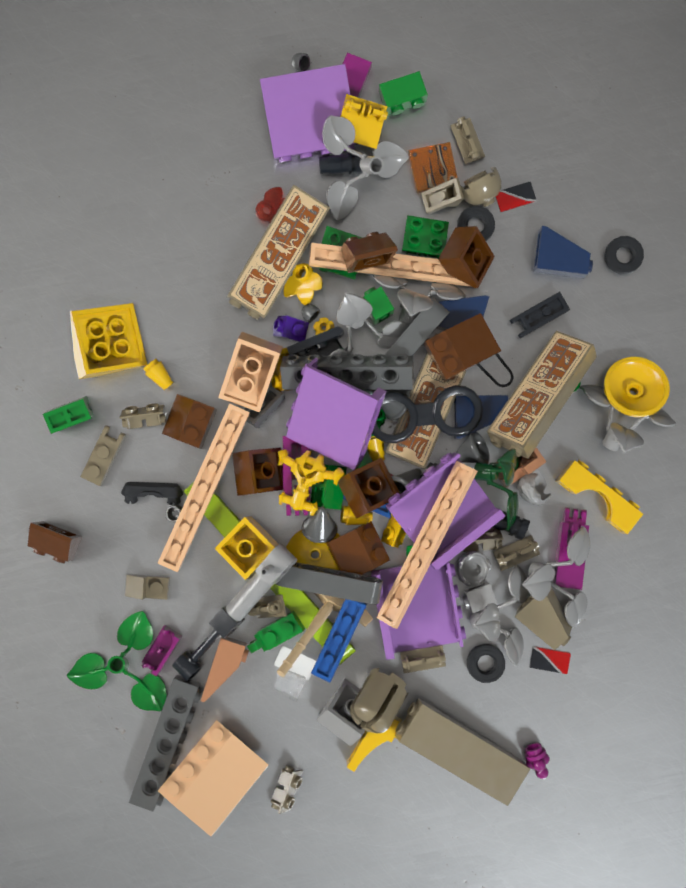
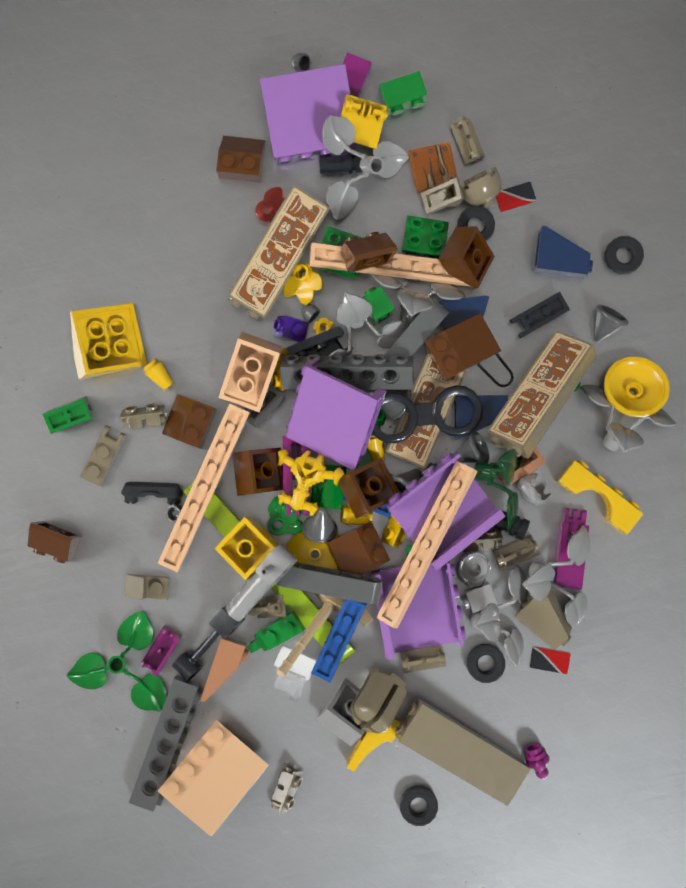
none -> reddish brown slope [216,135,266,183]
none -> green plate [267,496,303,536]
none -> black tyre [400,785,438,826]
none -> dark grey hat [594,305,629,342]

